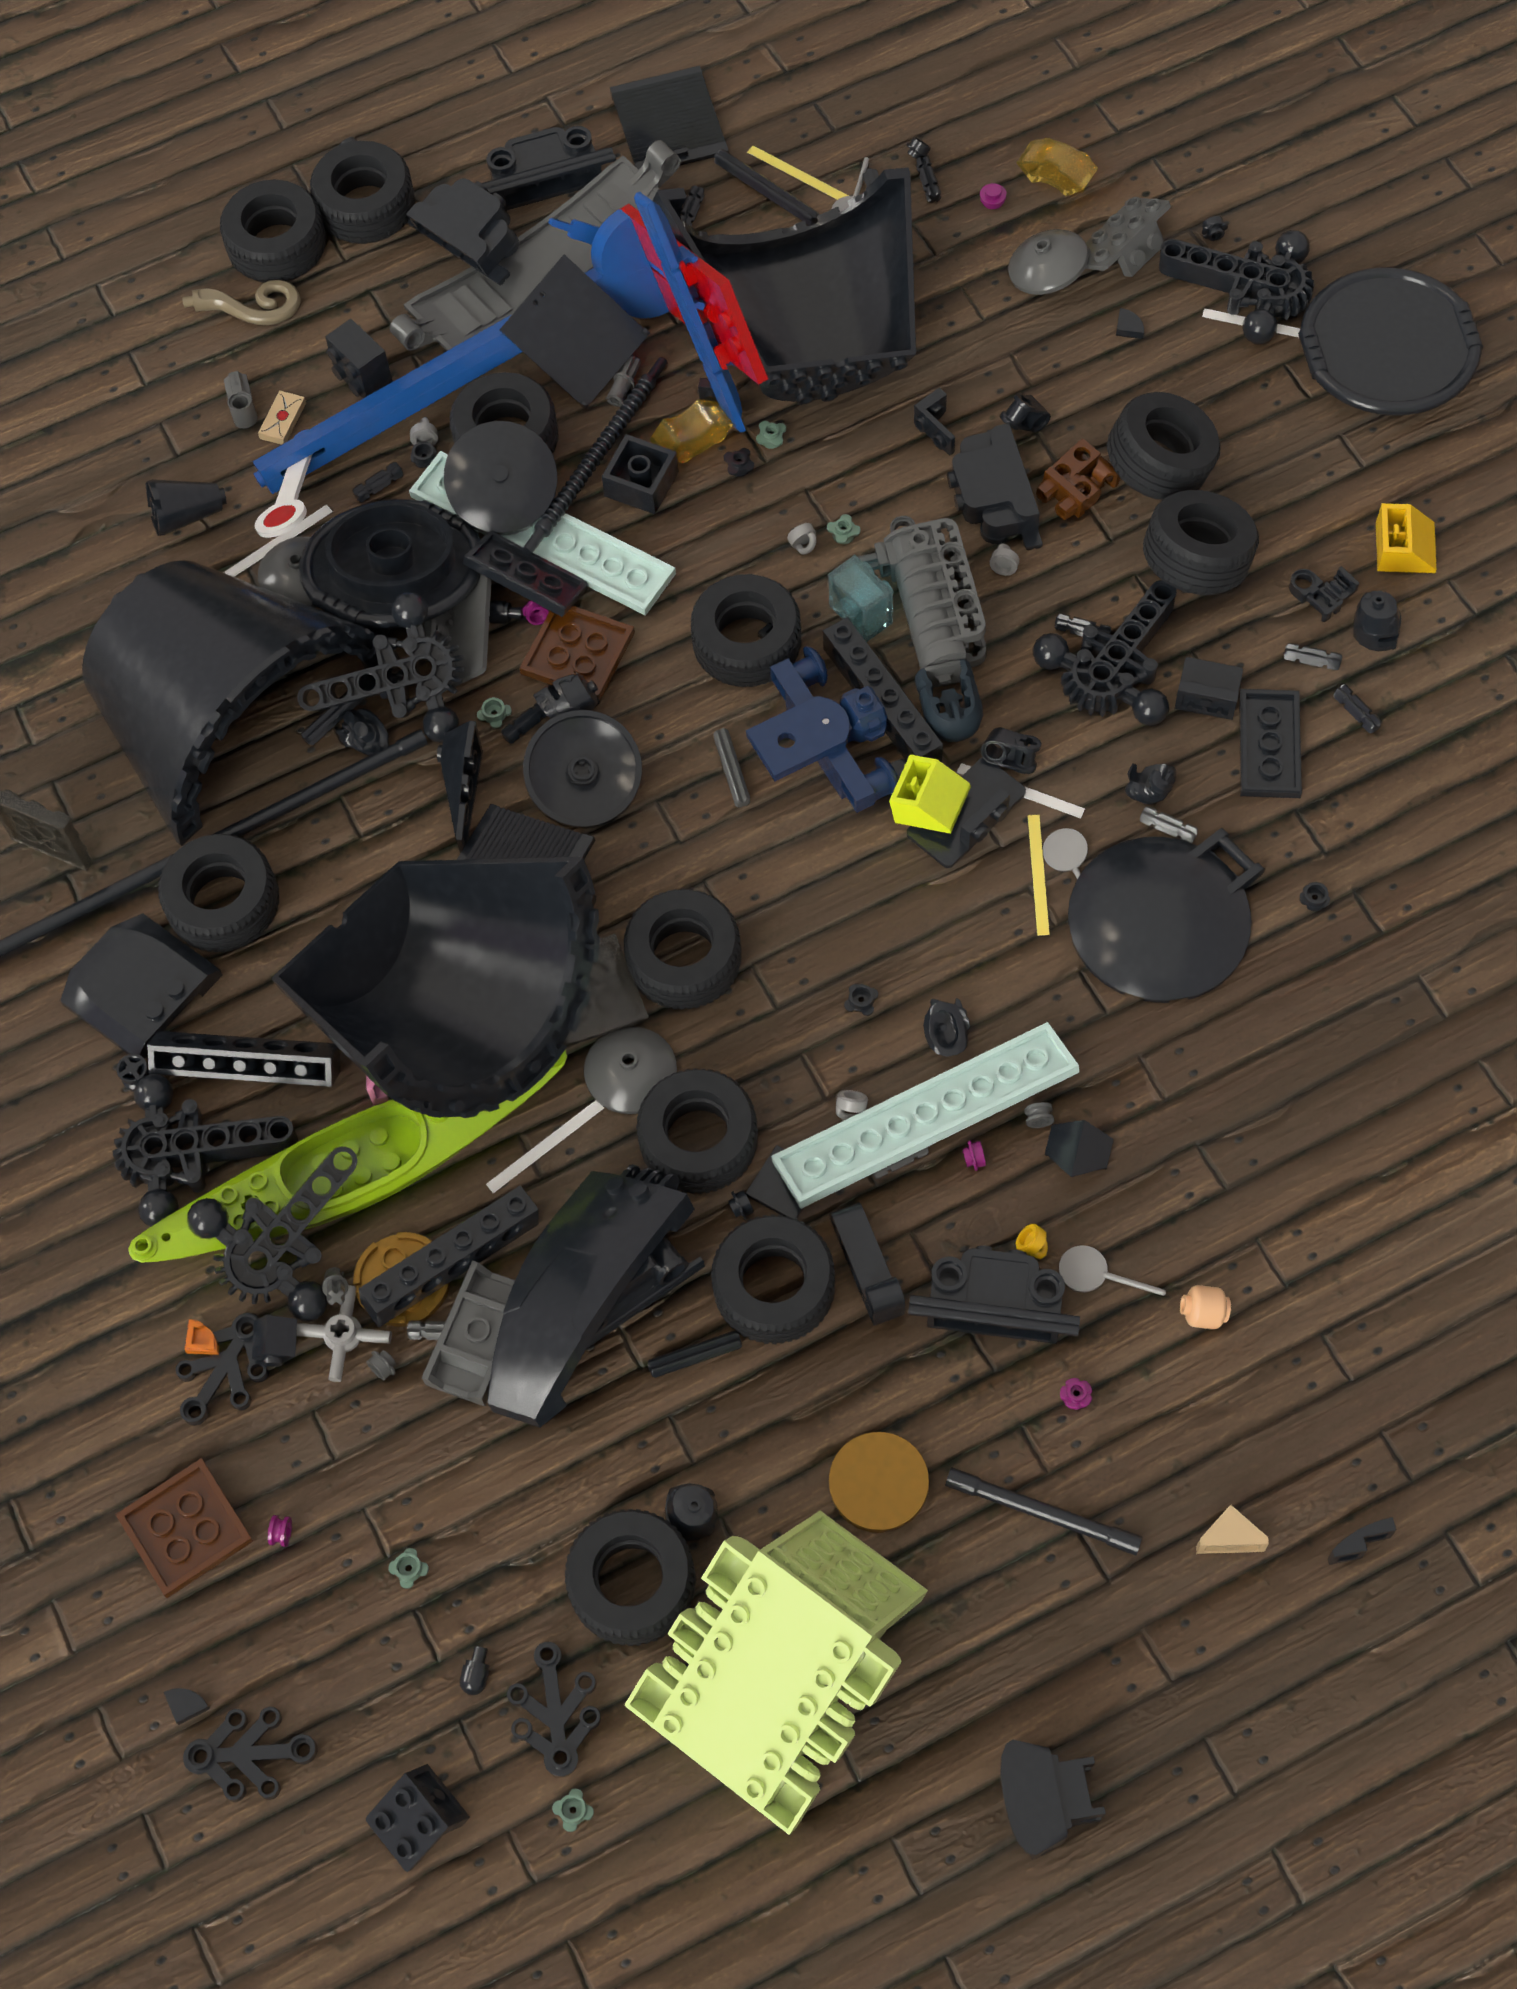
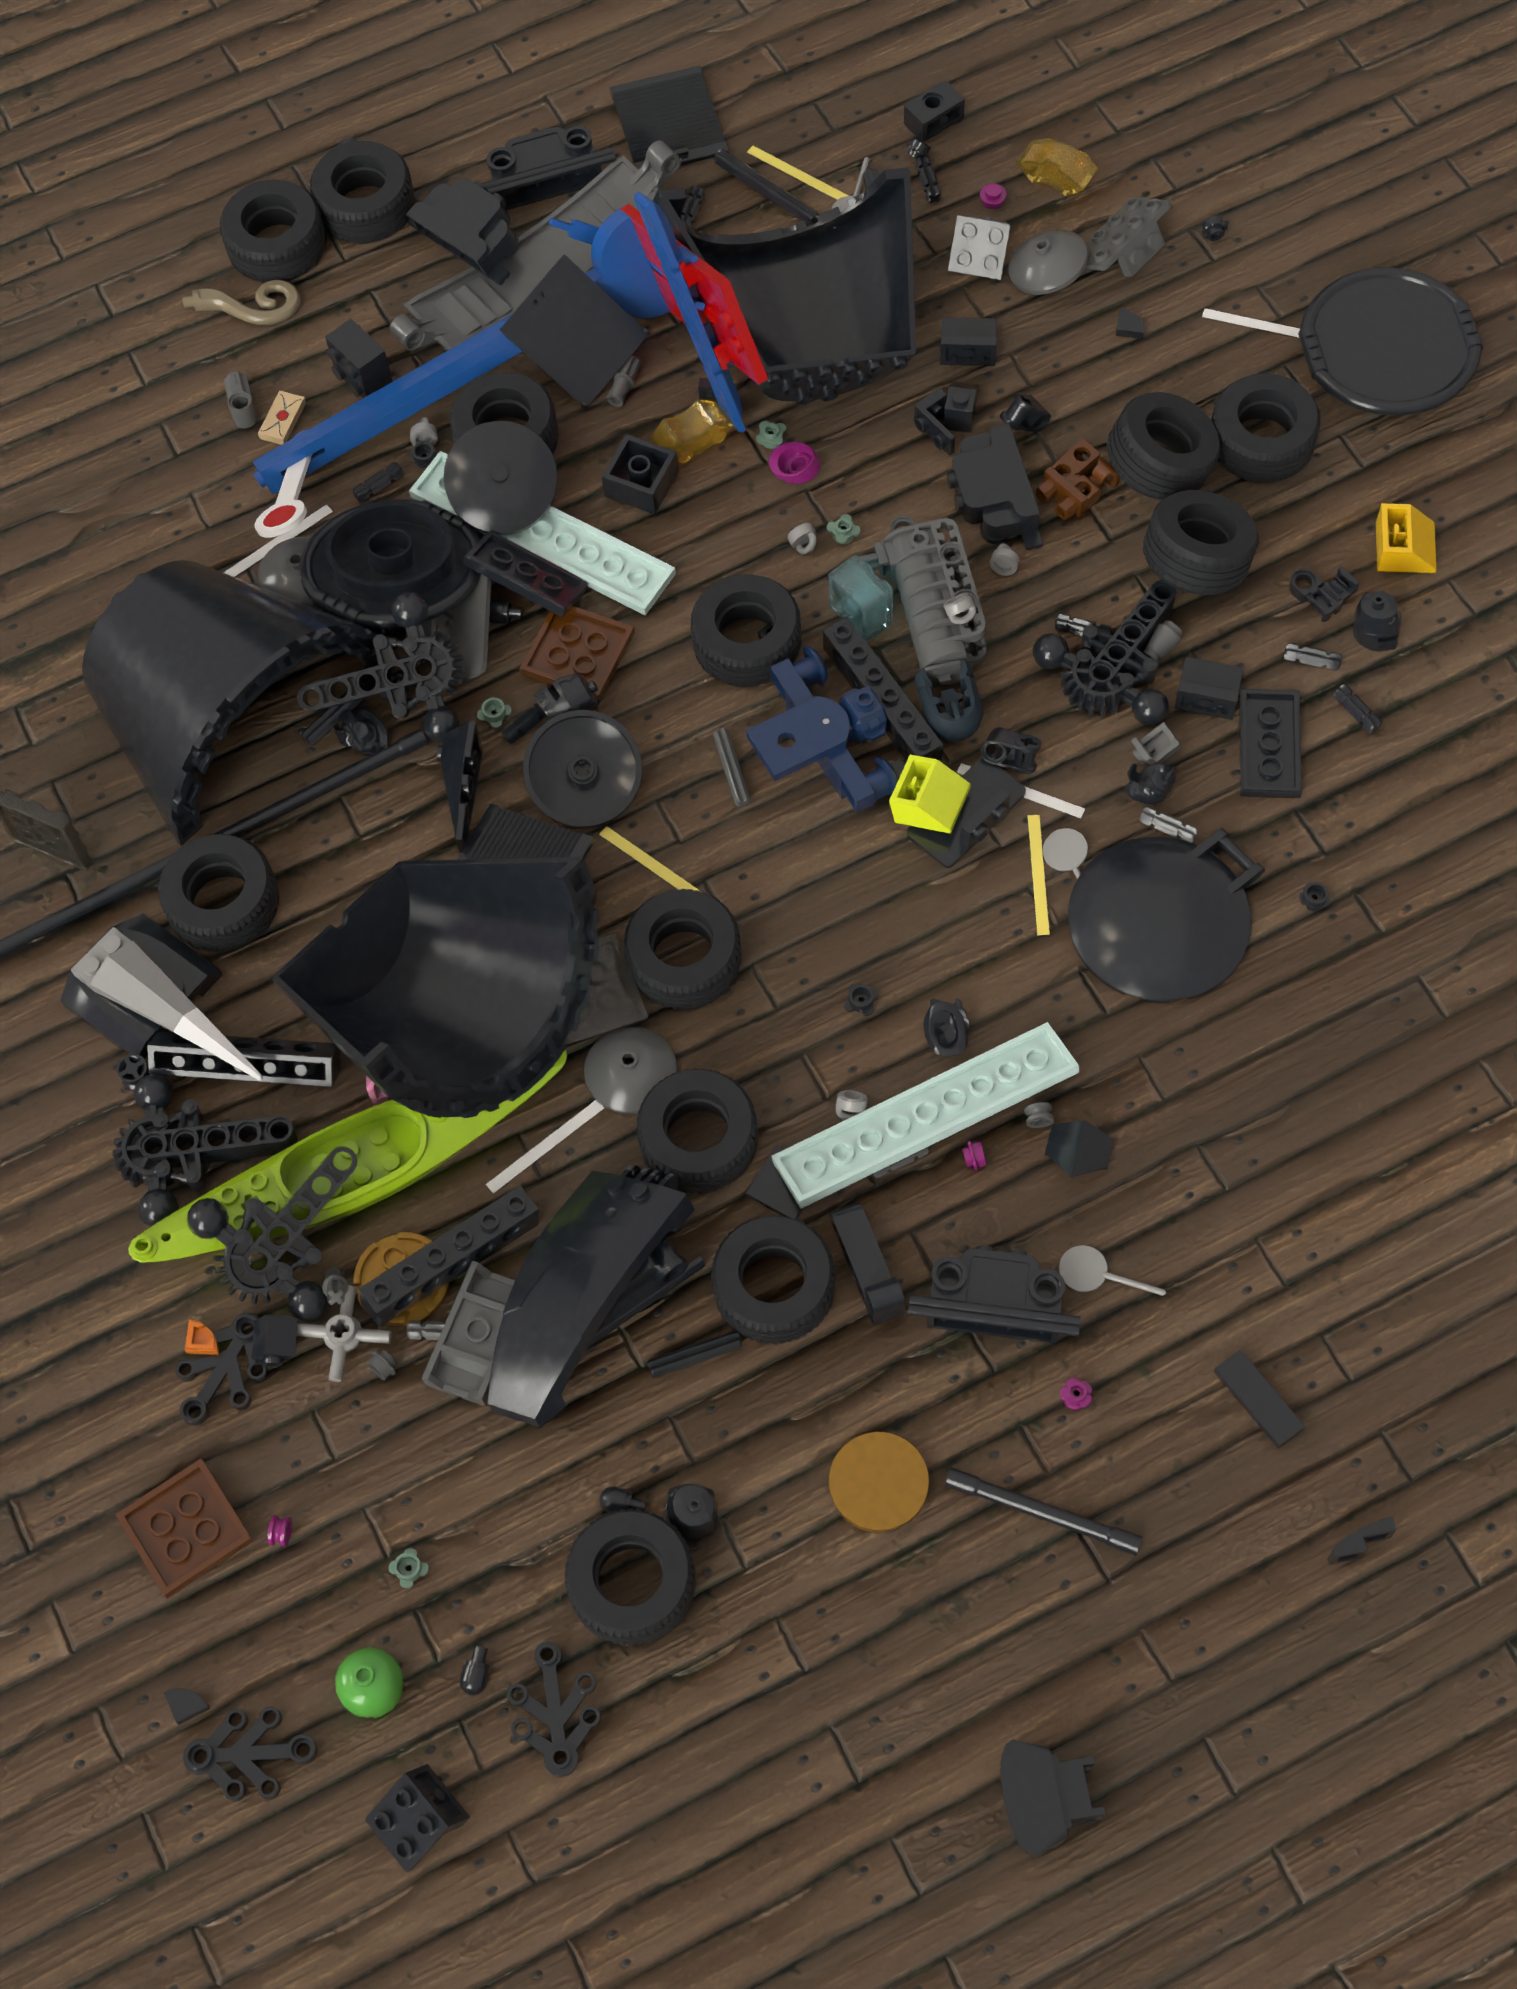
black cone [145,479,227,536] -> none
black hose [522,357,668,556] -> none
magenta plate [522,600,549,625] -> none
sand green plate [552,1789,594,1832] -> none
yellowish green bracket [624,1511,928,1835] -> none
black plate [724,448,754,477] -> none
black plate [728,1190,755,1220] -> none
yellow tile [1016,1224,1048,1259] -> none
black piece [1158,230,1314,344] -> none
light nougat head [1180,1285,1231,1329] -> none
tan slope [1196,1505,1269,1554] -> none
none -> light grey plate [71,927,263,1081]
none -> bright green cylinder [335,1647,404,1718]
none -> light yellow sticker [599,826,701,892]
none -> black cylinder [599,1486,646,1513]
none -> magenta hat [769,442,821,484]
none -> black brick [904,80,965,142]
none -> black bracket [940,318,997,366]
none -> light grey tile [943,593,976,625]
none -> black slope [944,381,979,433]
none -> plate [948,215,1011,280]
none -> dark grey bracket [1131,722,1183,766]
none -> dark grey cone [1142,620,1183,662]
none -> black tyre [1211,373,1321,483]
none -> black tile [1214,1350,1305,1449]

